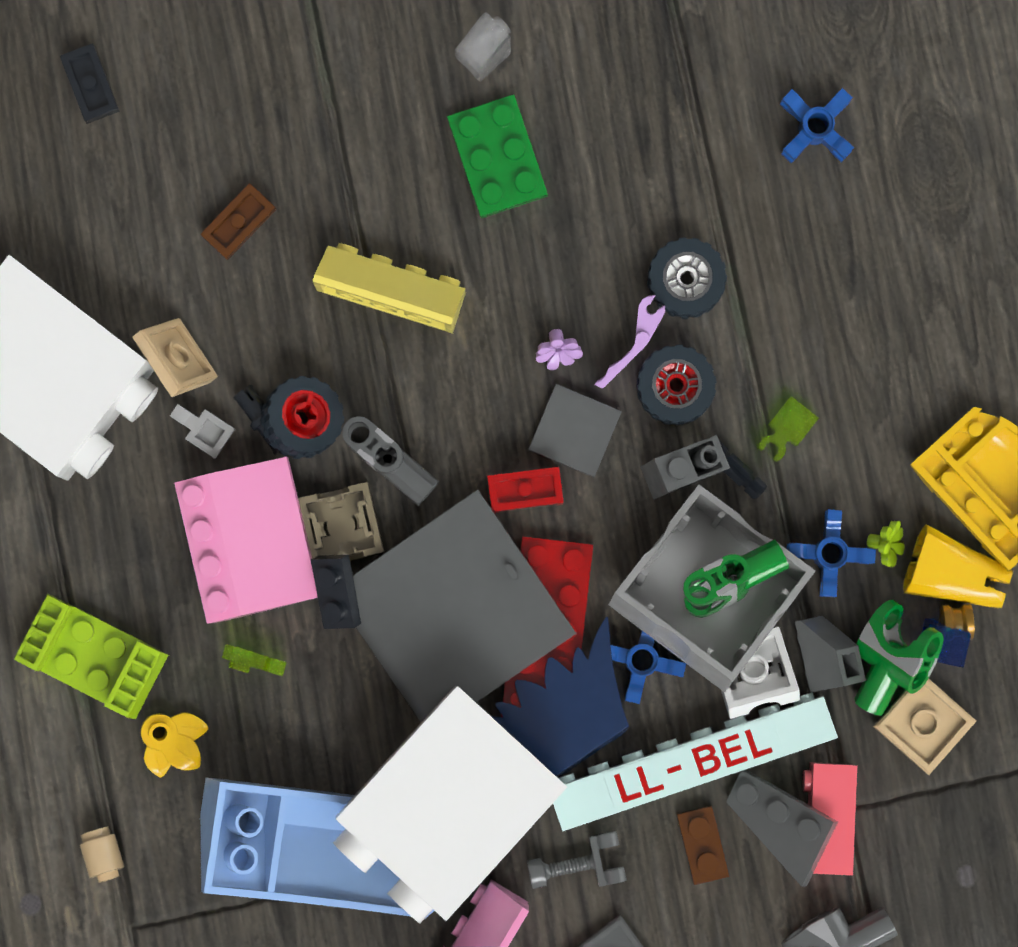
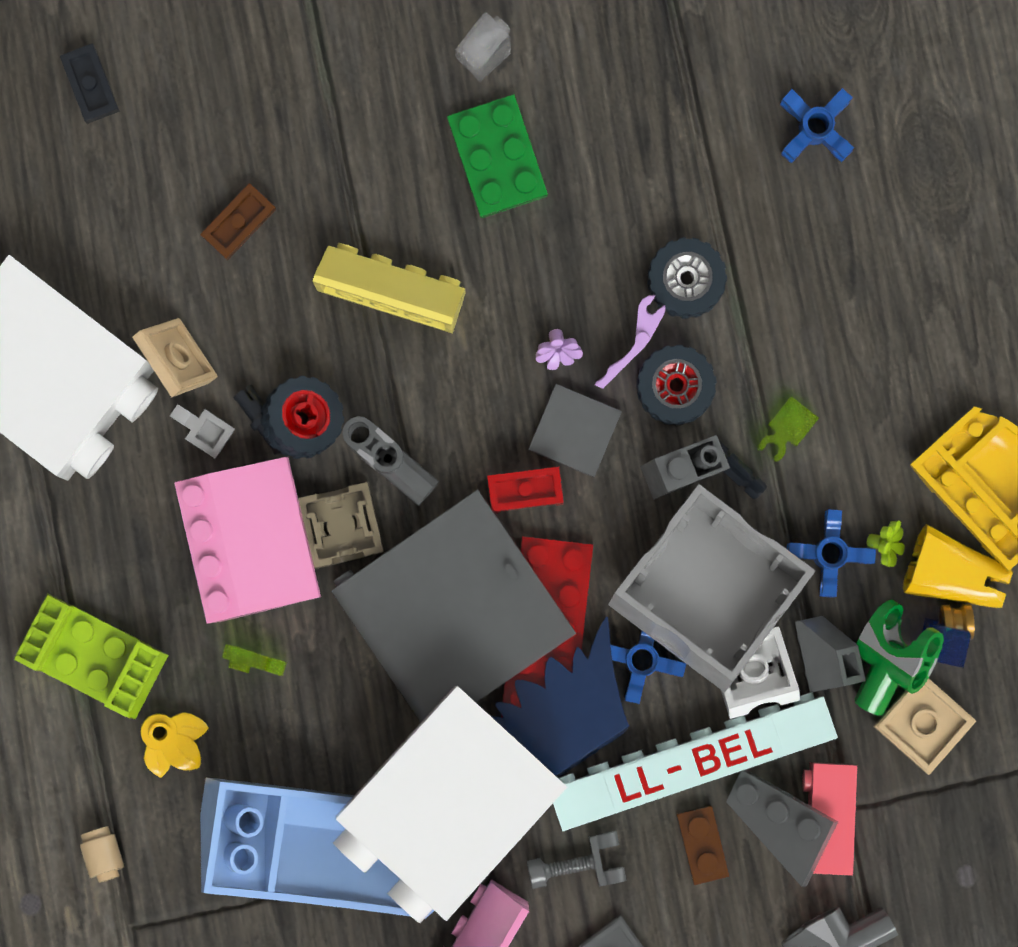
black plate [311,554,361,629] -> none
green connector [683,539,789,618] -> none

